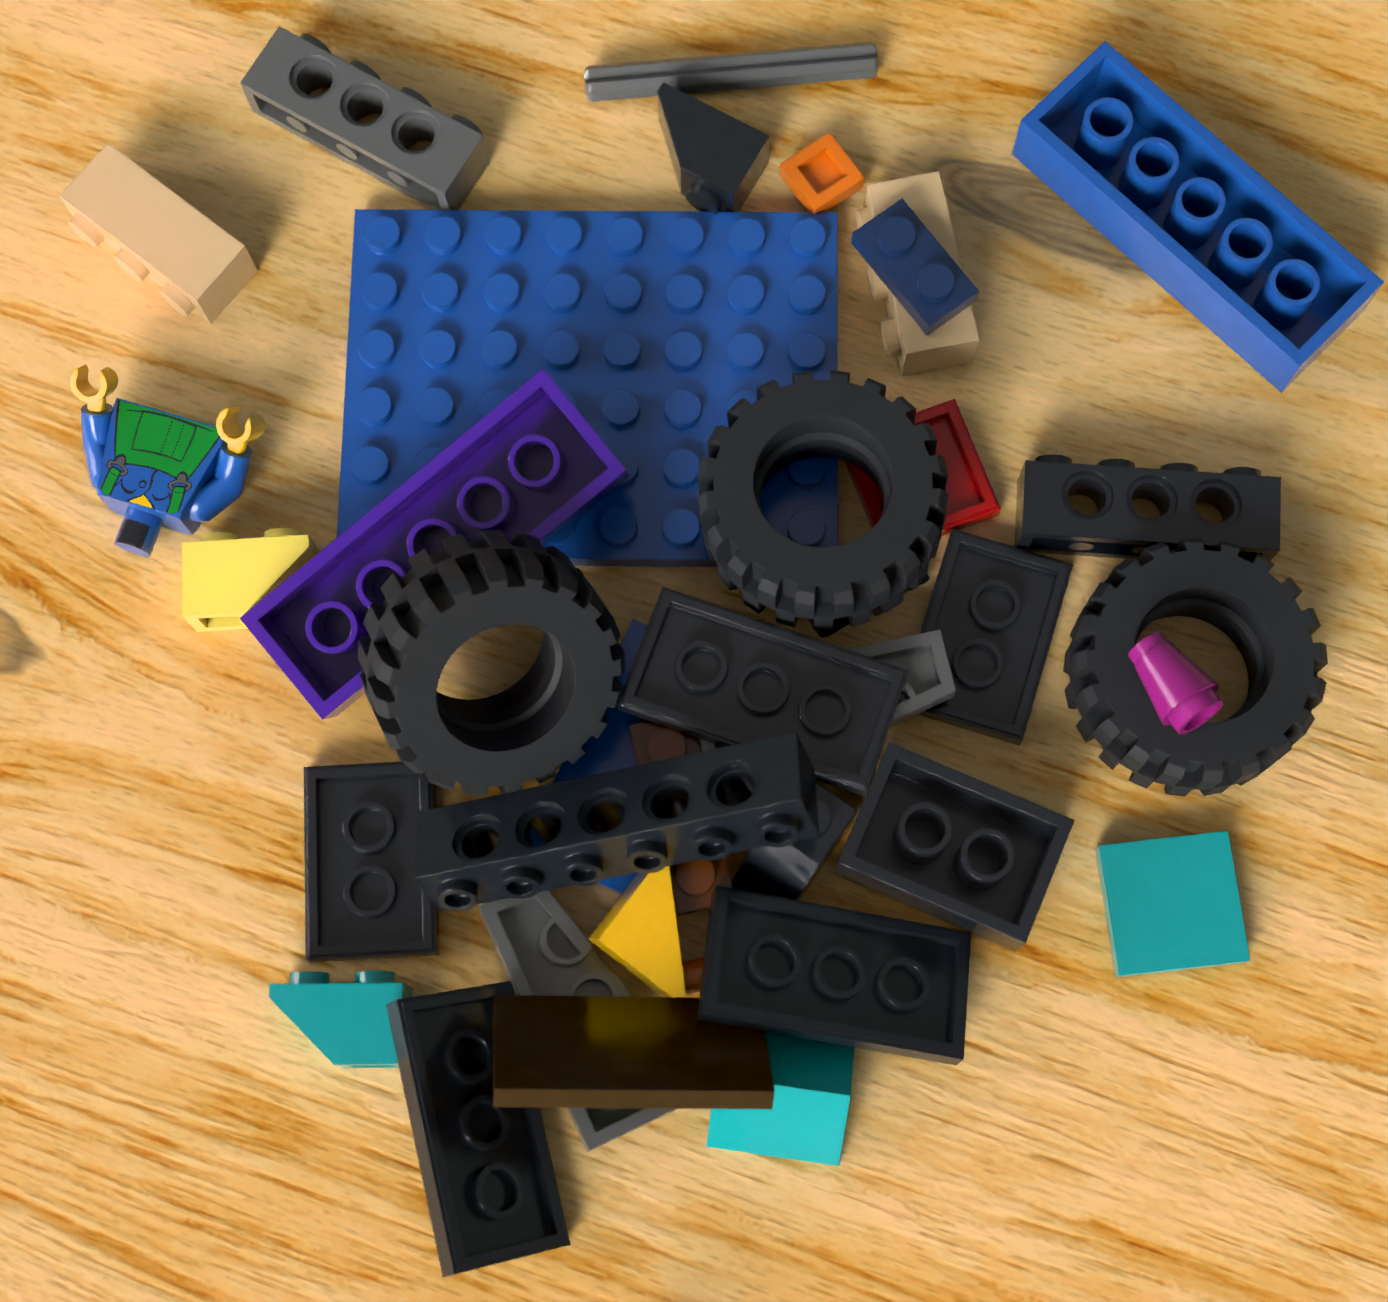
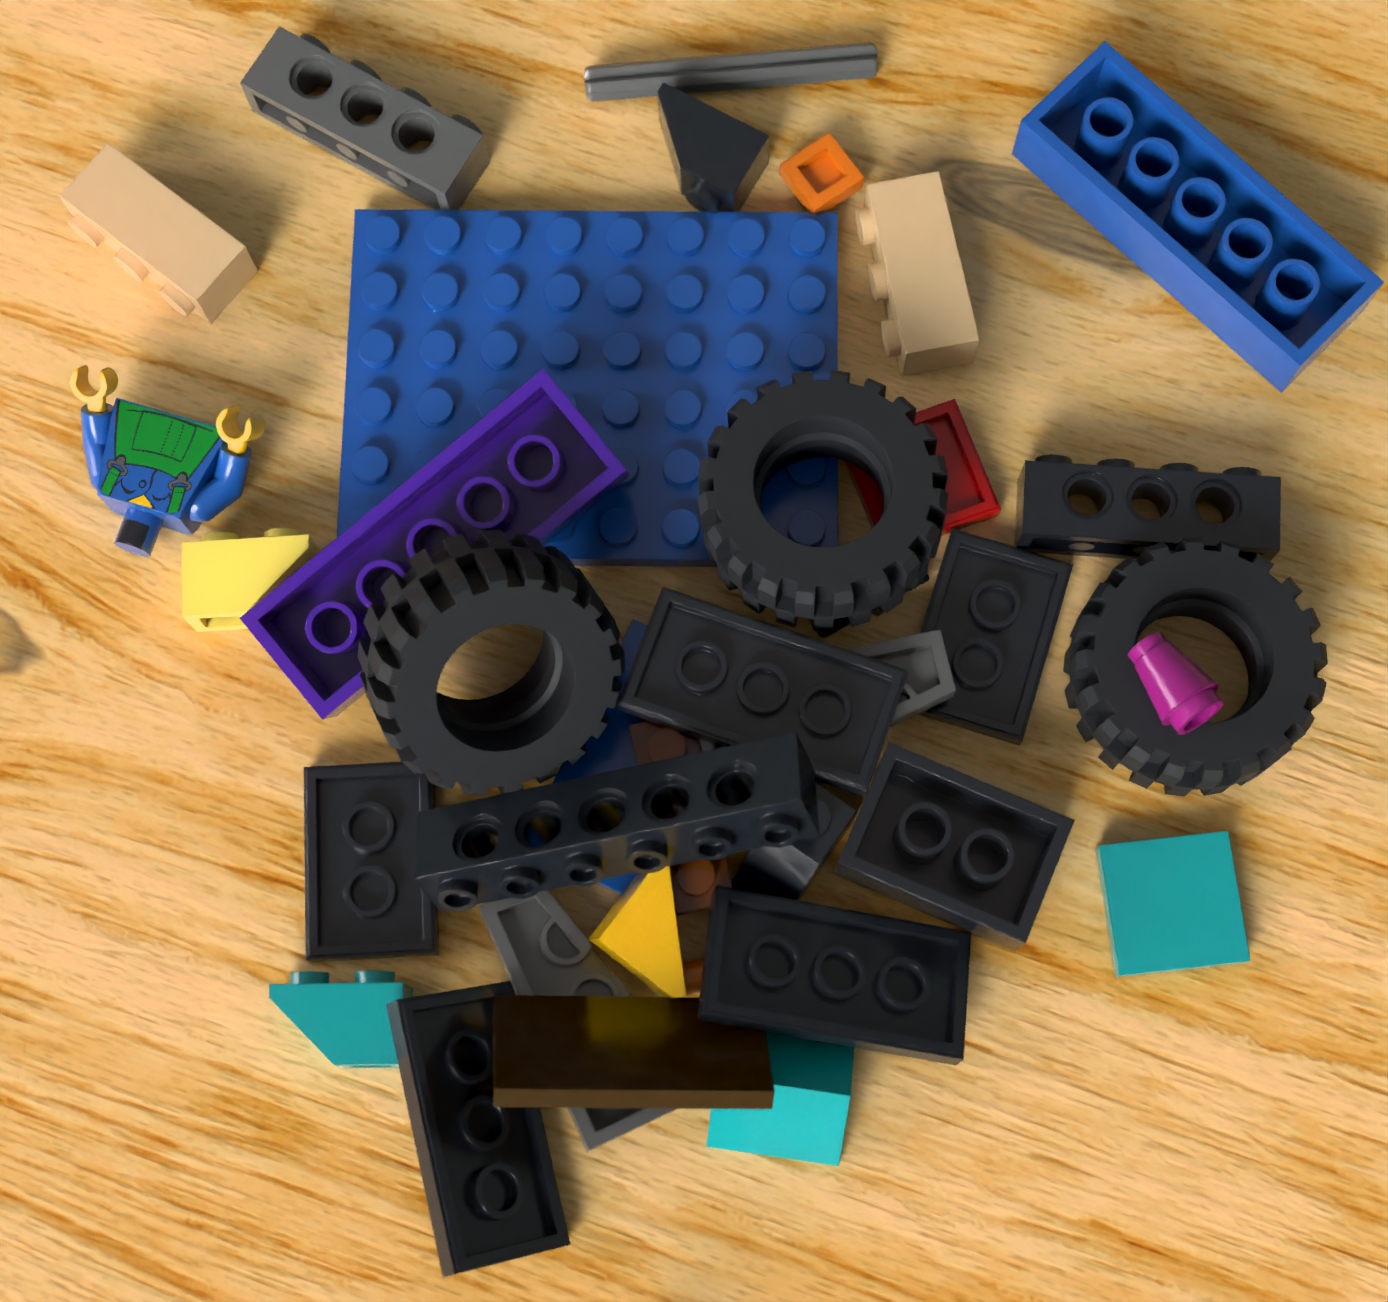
dark blue plate [851,199,979,336] -> none

